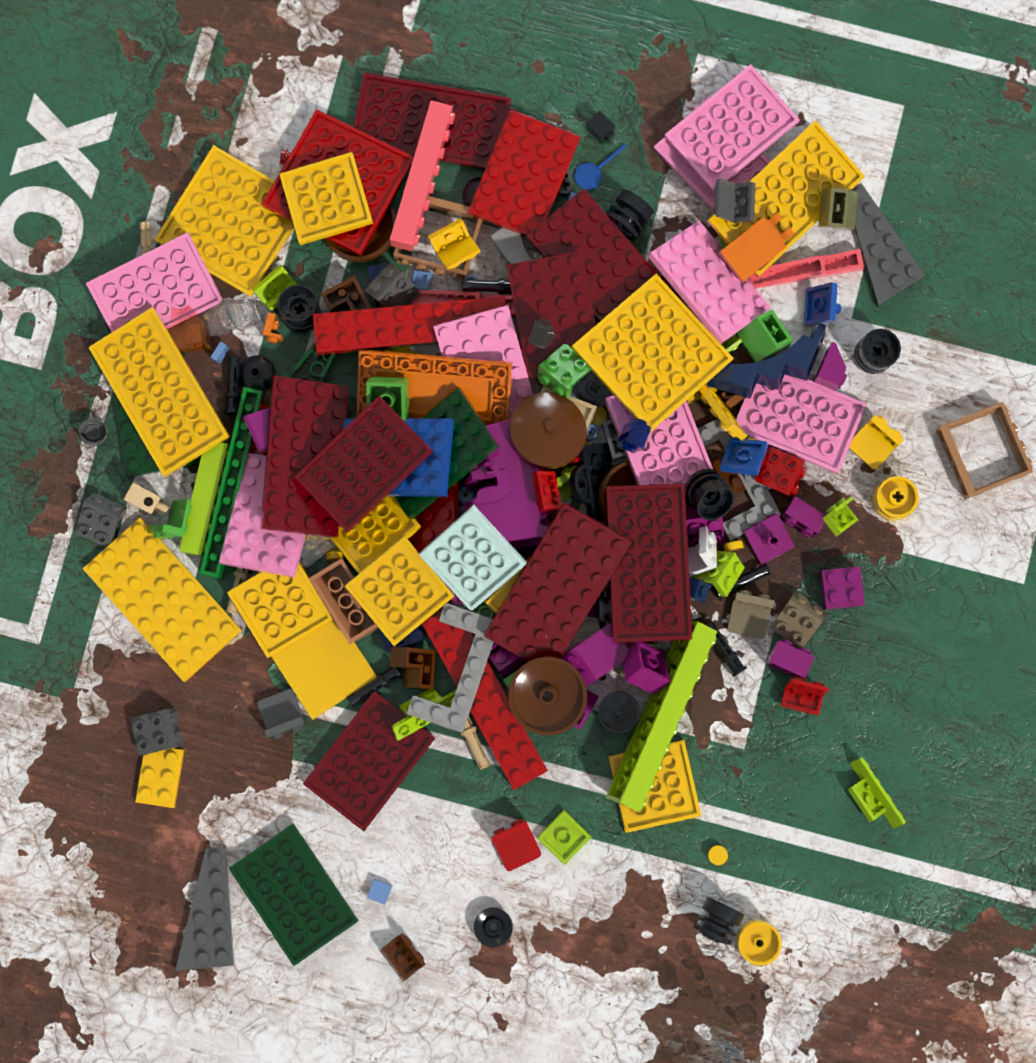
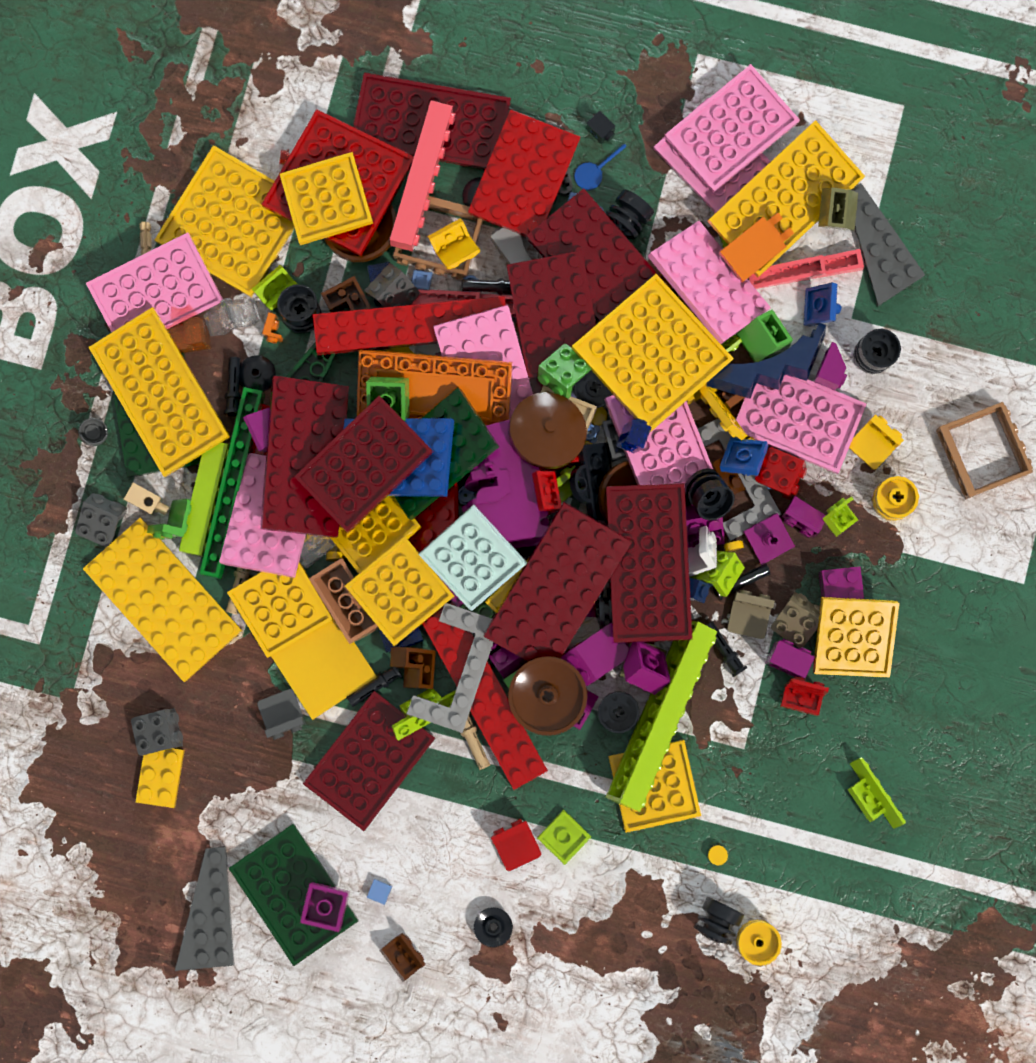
medium blue tile [210,341,229,364] -> none
clear smoke brick [527,318,556,349] -> none
dark grey bracket [714,178,755,223] -> none
none -> magenta brick [300,882,350,932]
none -> yellow plate [813,597,899,677]

